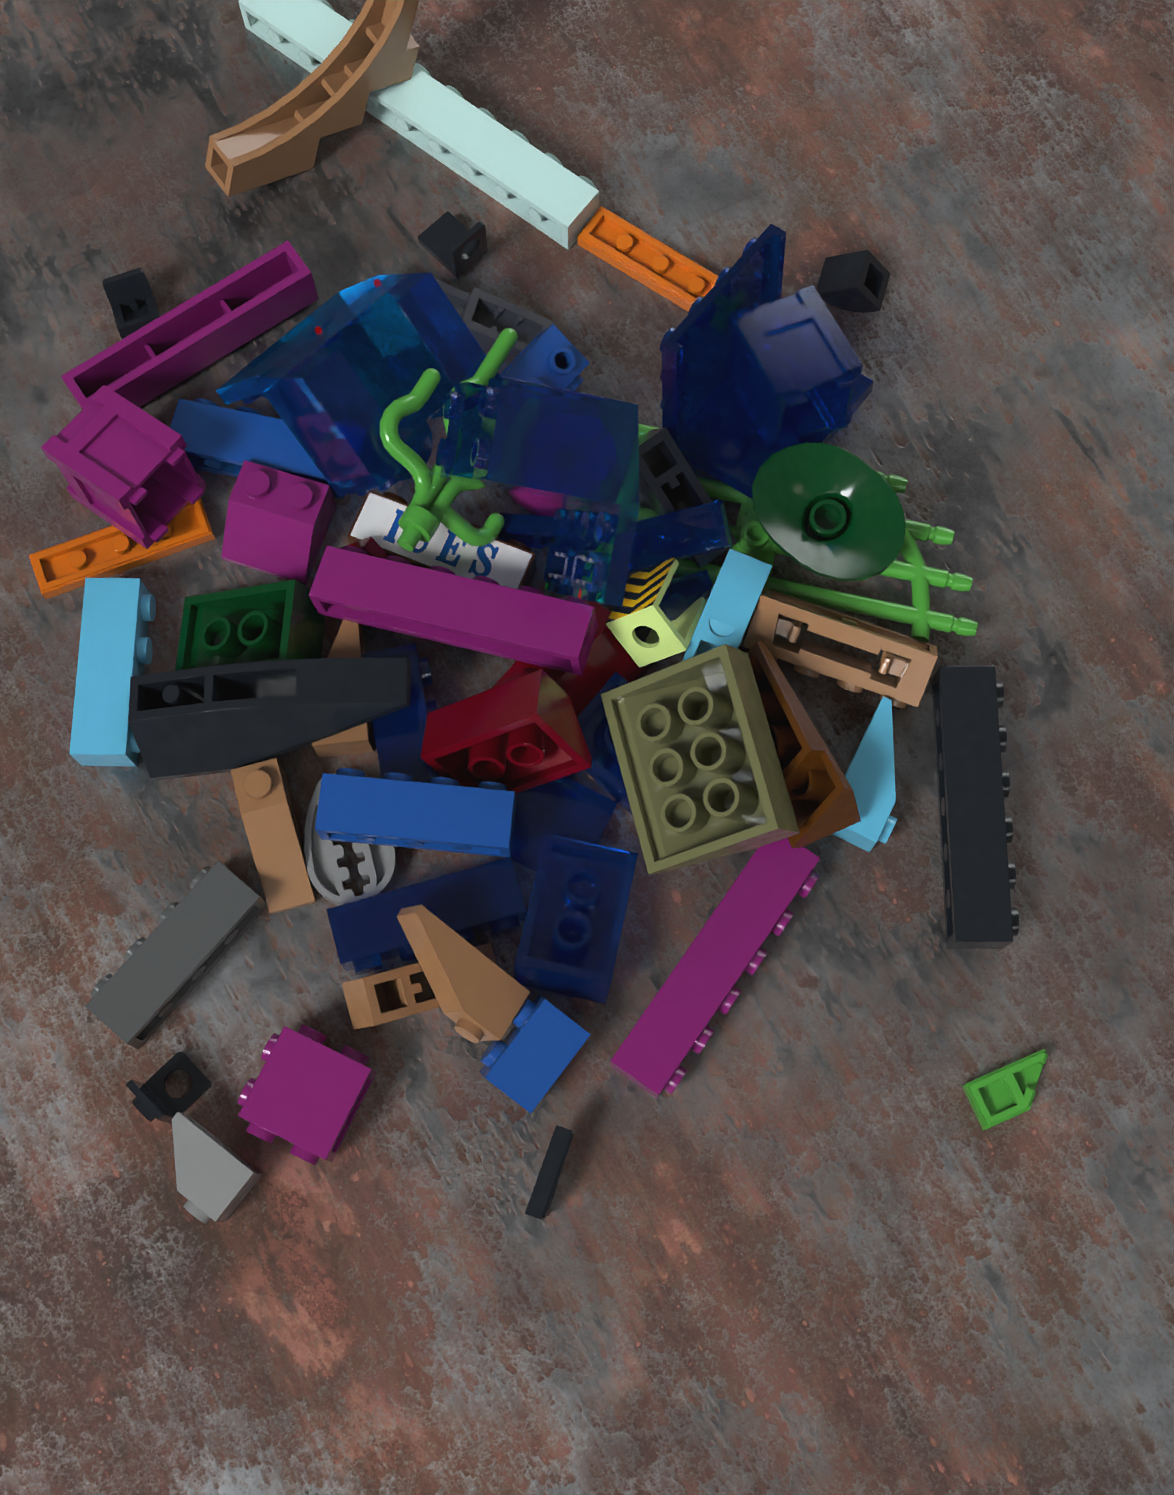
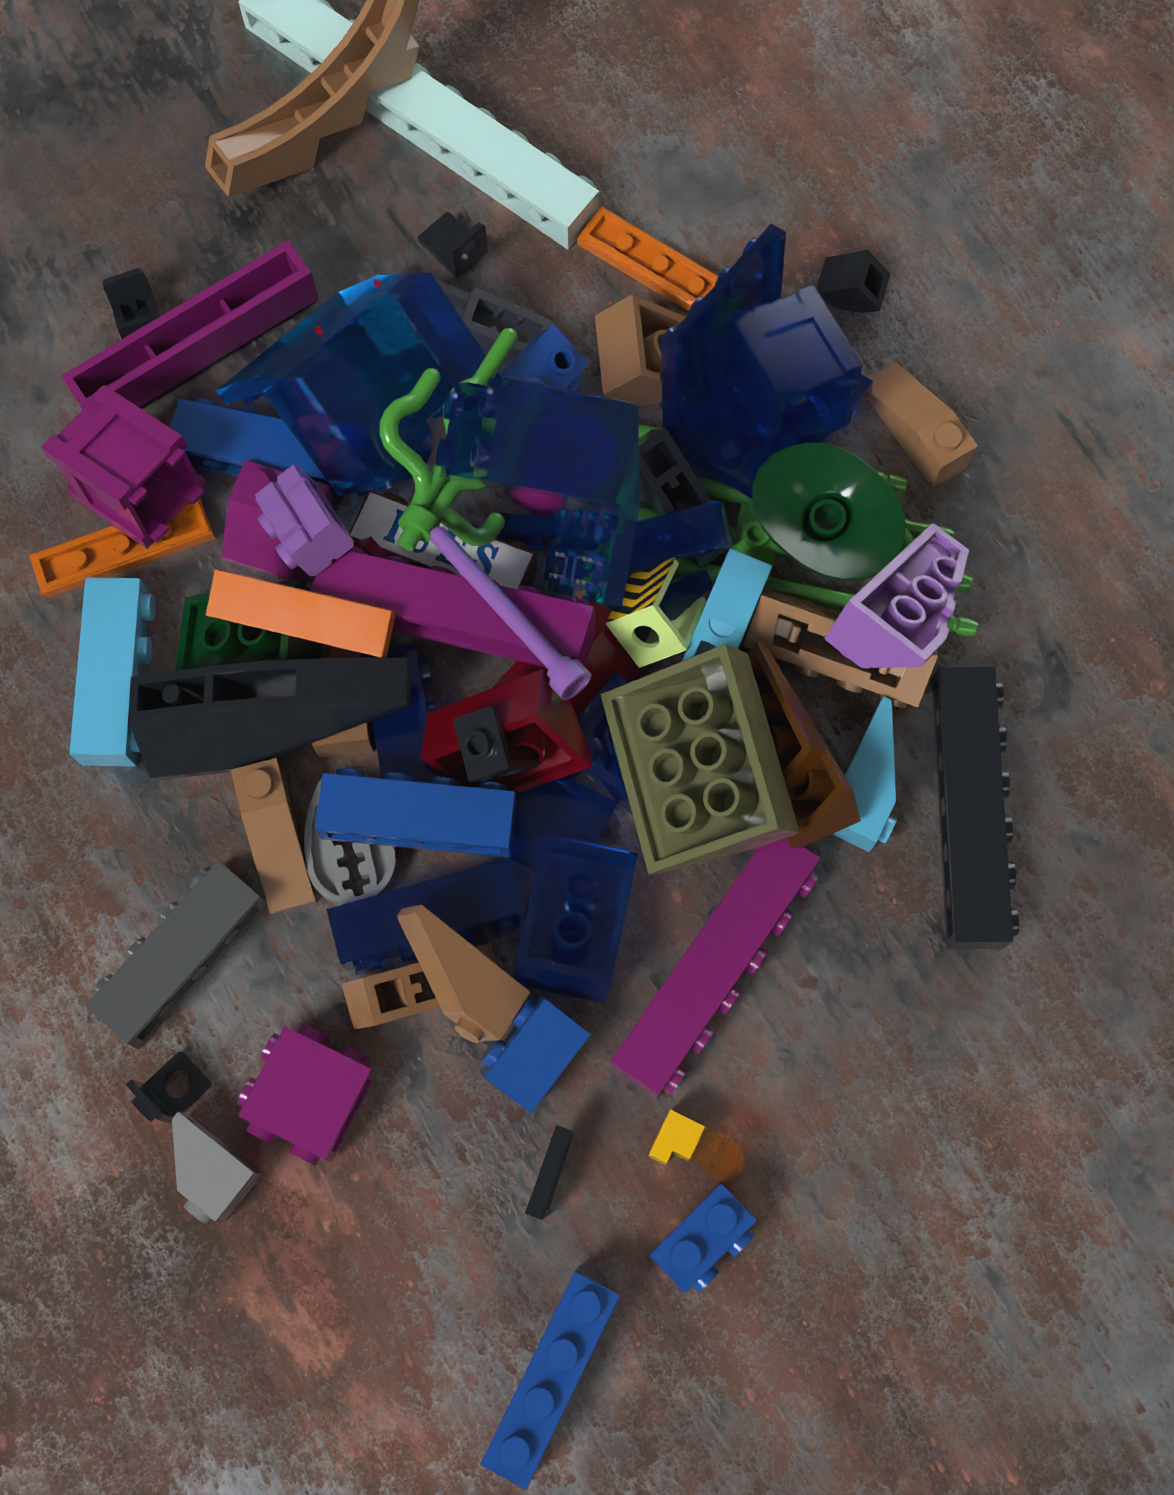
bright green tile [961,1049,1048,1130] -> none
none -> orange tile [206,569,396,658]
none -> medium lavender brick [255,465,354,576]
none -> medium lavender piece [430,527,592,700]
none -> black bracket [453,705,538,782]
none -> blue brick [480,1271,620,1490]
none -> medium nougat slope [595,294,701,406]
none -> leg [648,1109,745,1183]
none -> blue brick [648,1184,757,1293]
none -> medium lavender wedge [824,523,969,668]
none -> medium nougat slope [859,362,978,489]

